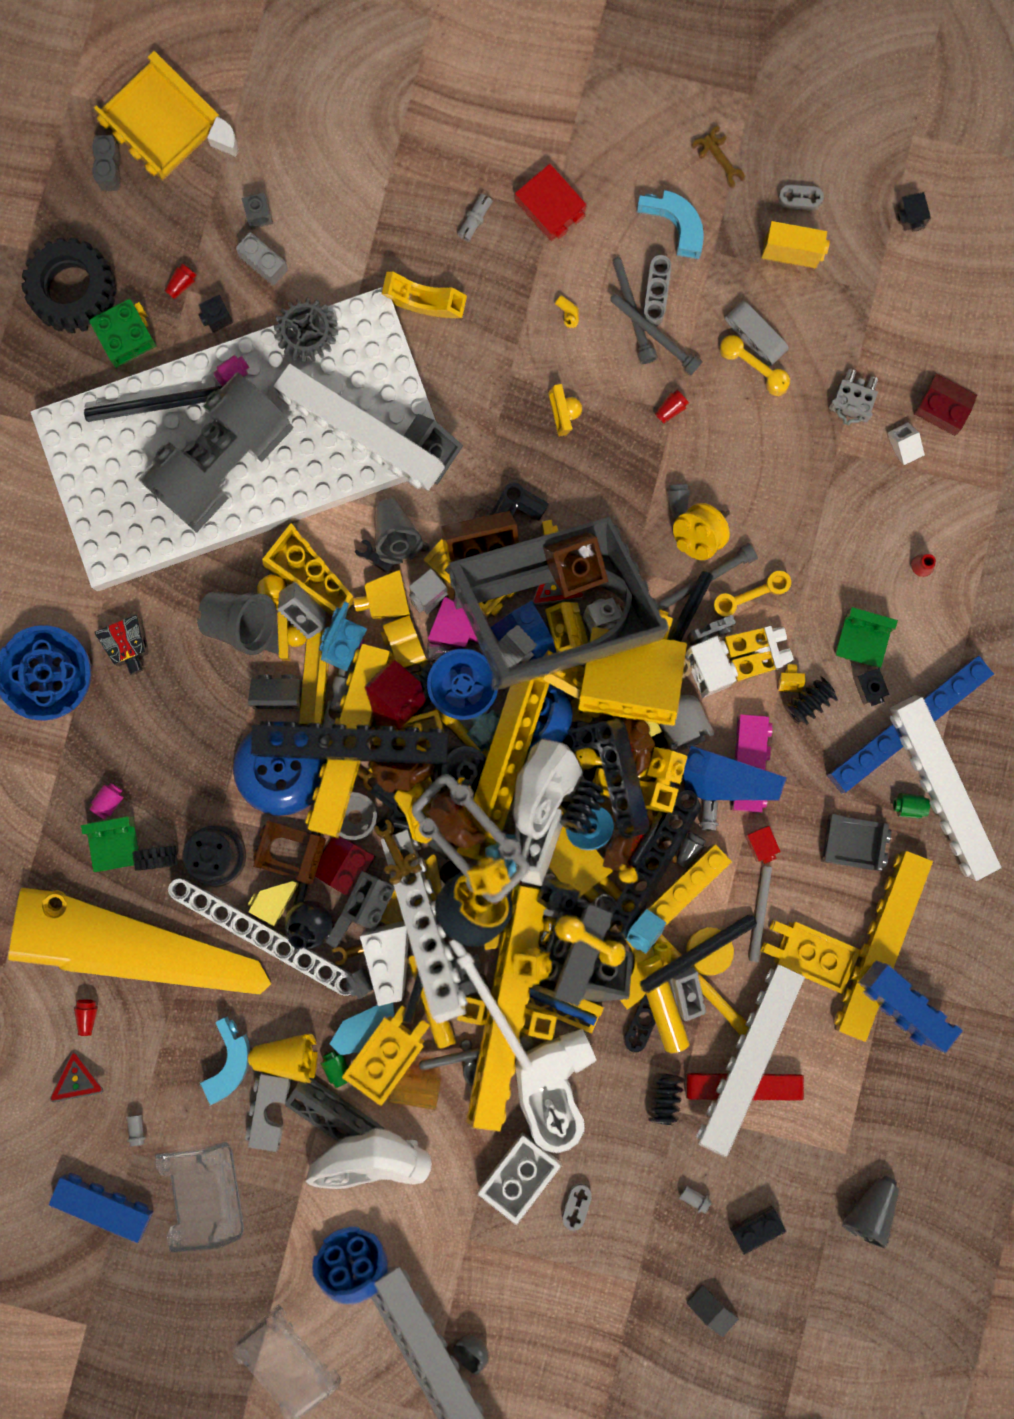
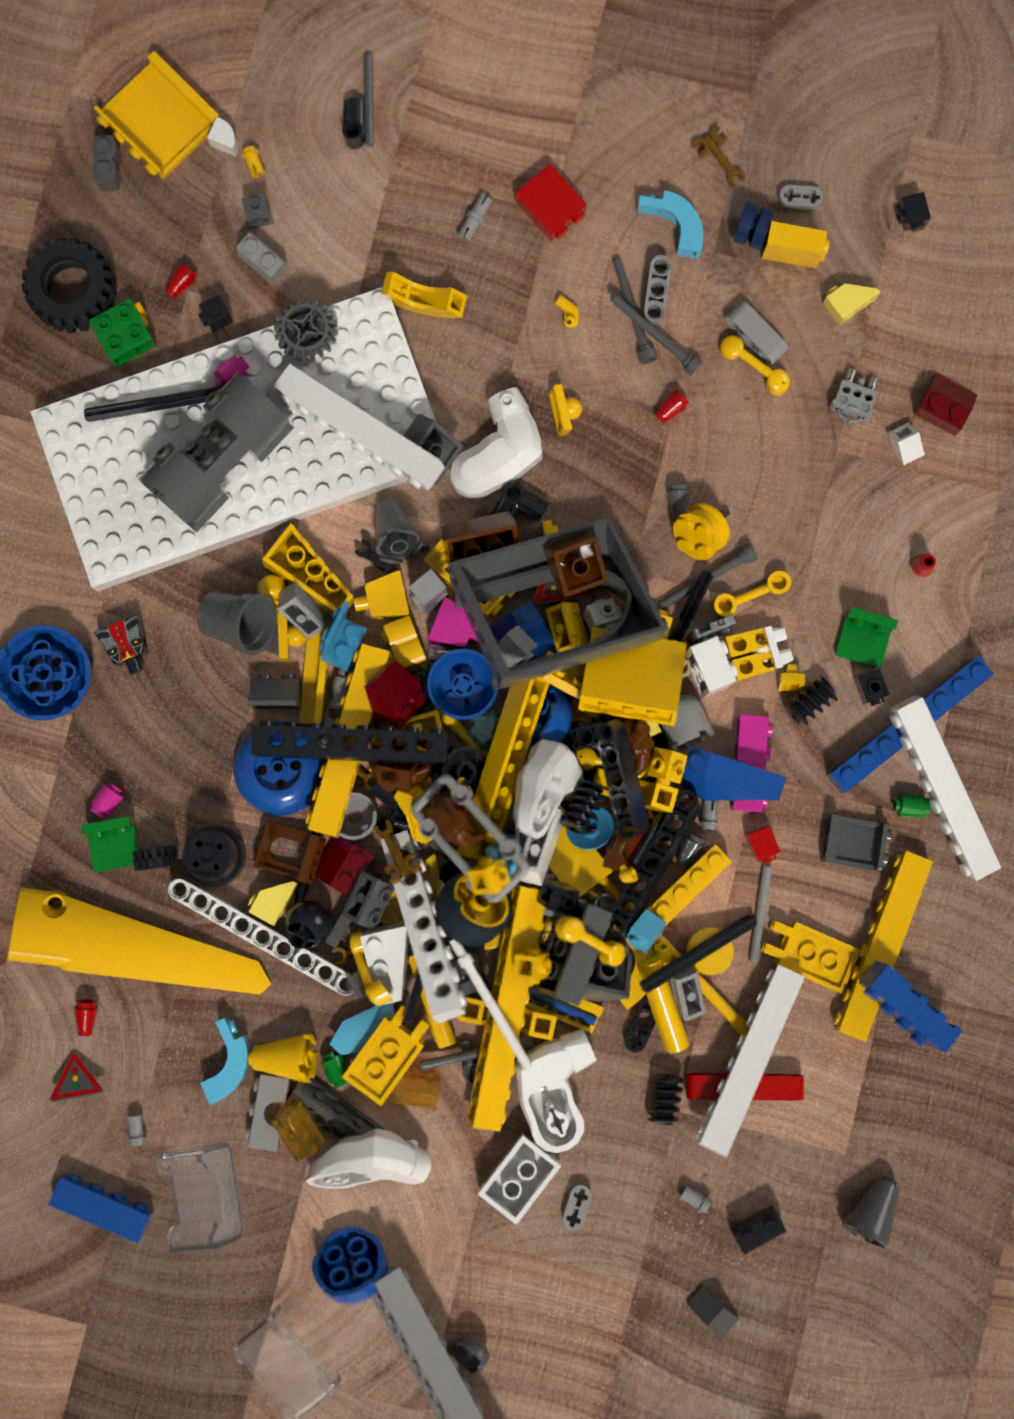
none -> yellow pin [242,146,265,178]
none -> clear yellow brick [271,1101,324,1161]
none -> black piece [342,97,365,149]
none -> yellow piece [349,929,393,1006]
none -> dark grey bar [363,53,374,146]
none -> white piece [449,387,543,500]
none -> dark blue wheel [733,200,775,250]
none -> light yellow slope [823,283,881,325]

